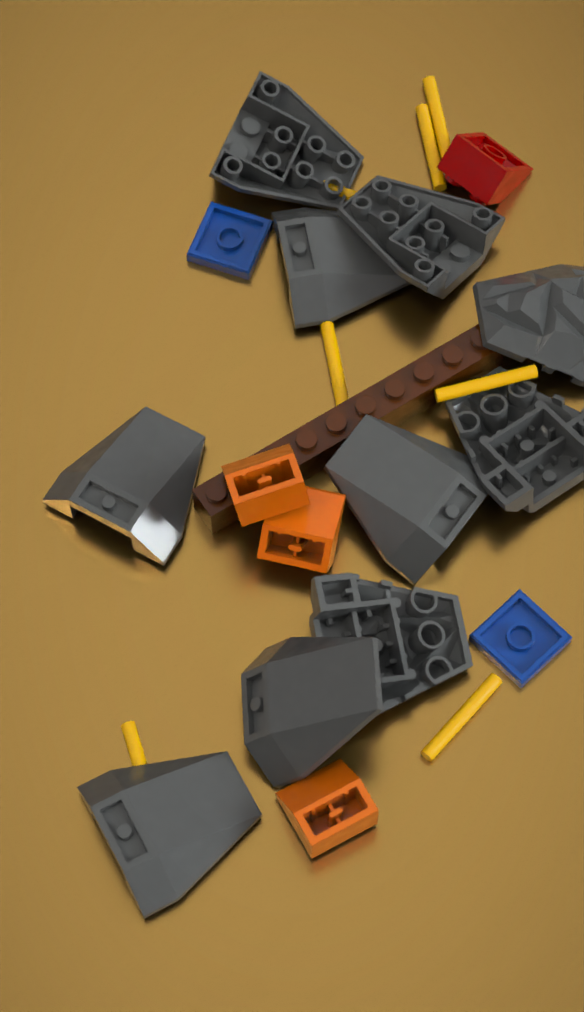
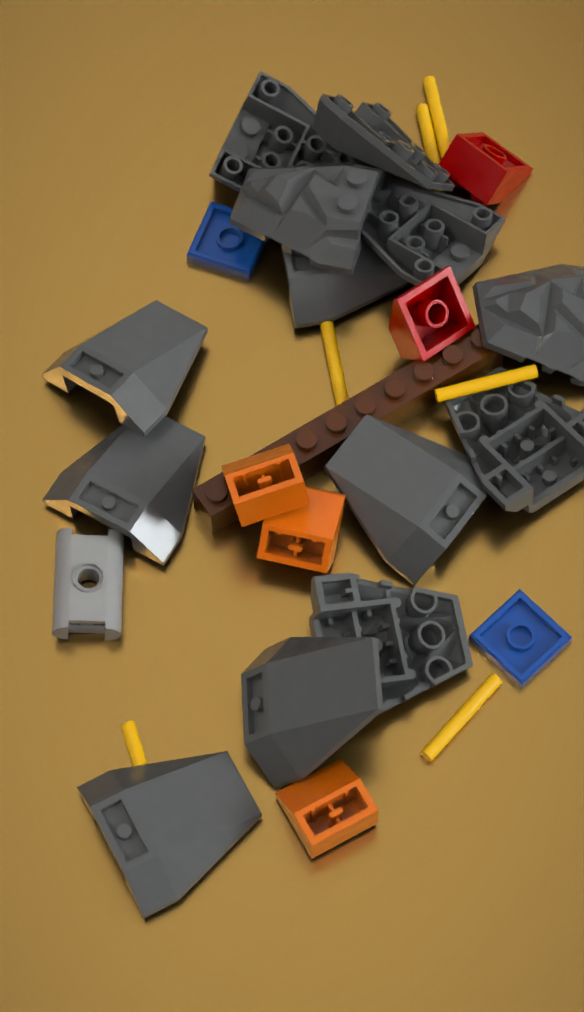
none -> dark grey wedge [42,300,208,437]
none -> light grey piece [52,528,124,641]
none -> dark grey wedge [229,162,387,275]
none -> dark grey wedge [313,94,455,191]
none -> red slope [388,266,476,362]

